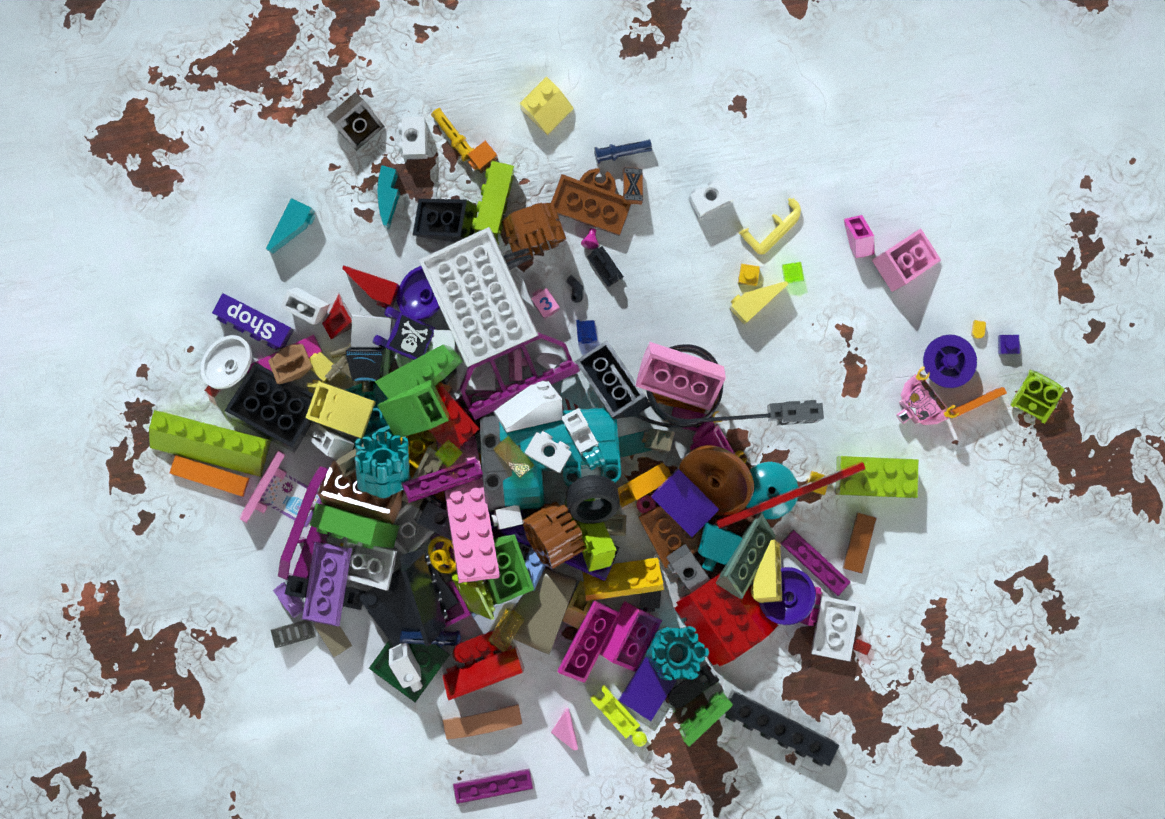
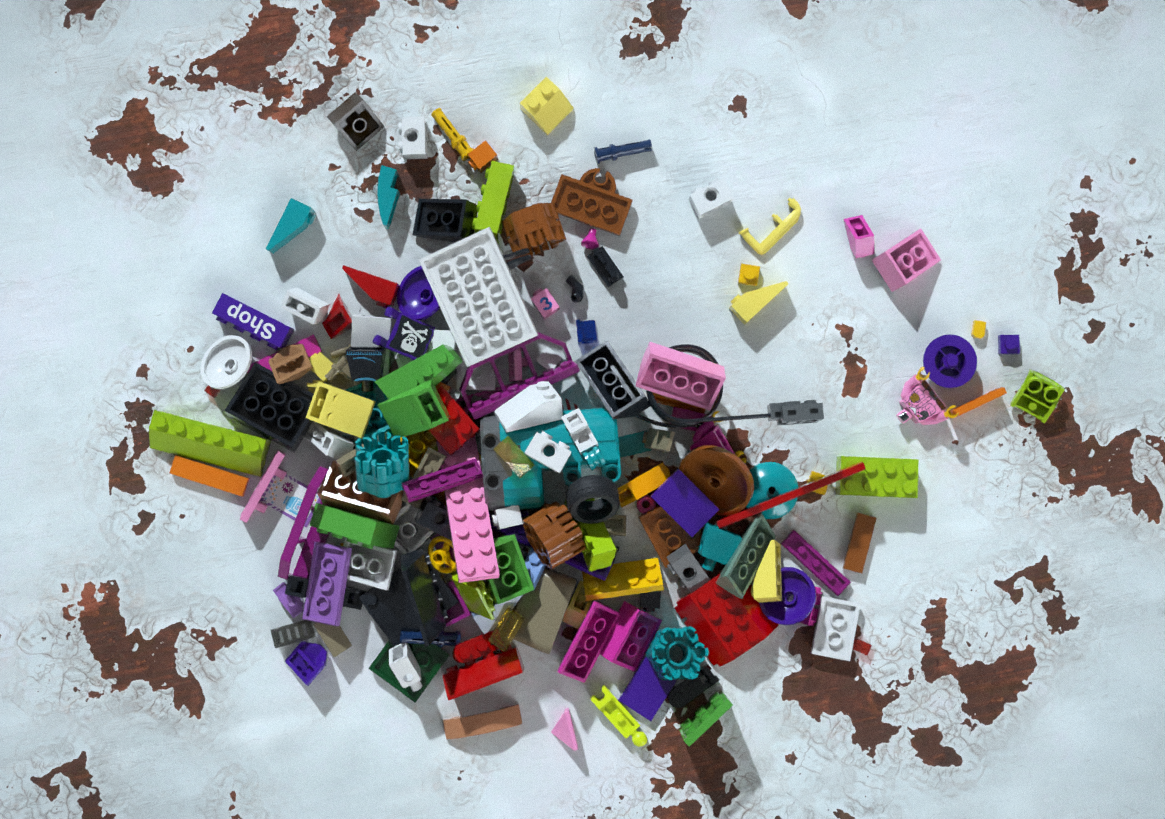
clear neon green plate [434,440,463,468] -> none
magenta tile [453,768,533,804] -> none
tile [623,167,643,205] -> none
black brick [724,689,840,767] -> none
clear neon green plate [781,262,804,283] -> none
none -> dark purple slope [285,641,327,686]

